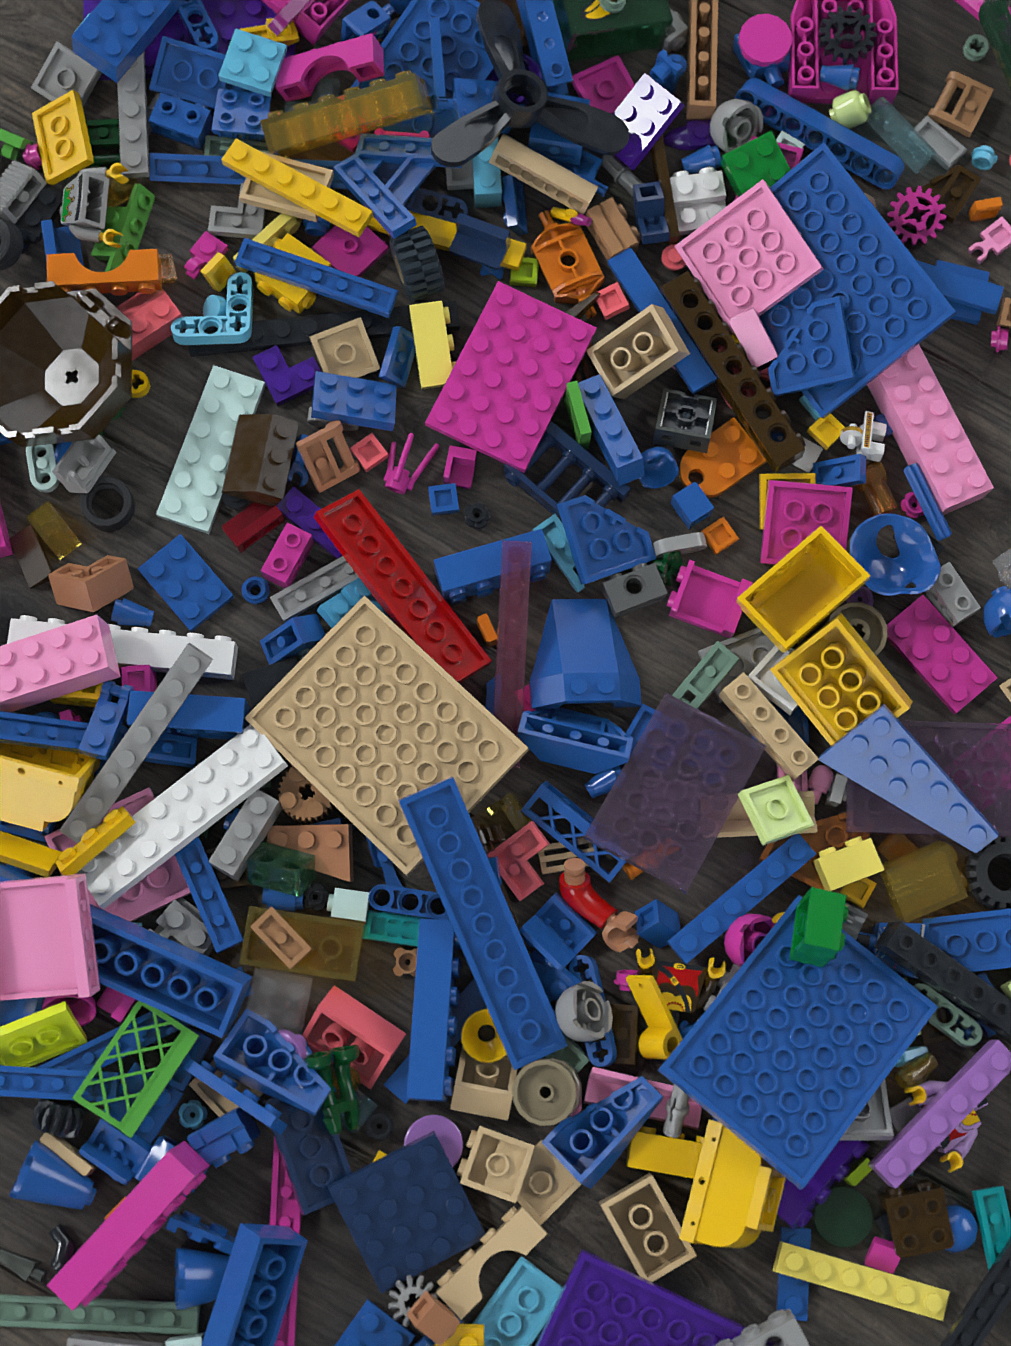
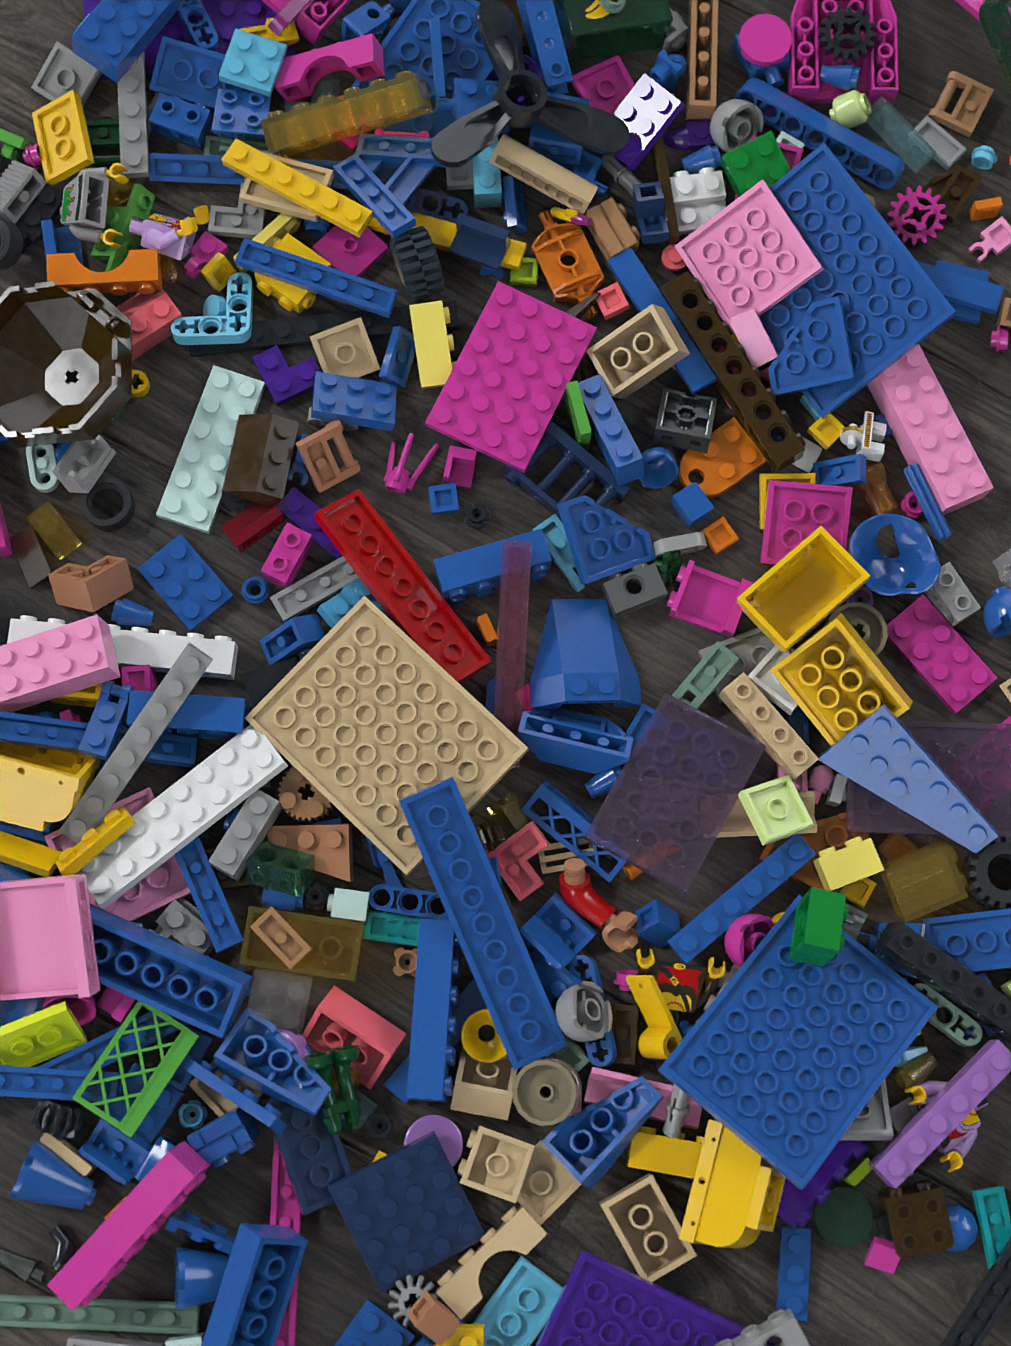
coral plate [350,433,389,472] -> none
light yellow plate [772,1241,950,1321] -> none
sand green bush [963,35,989,61] -> none
none -> lavender torso [129,205,210,261]

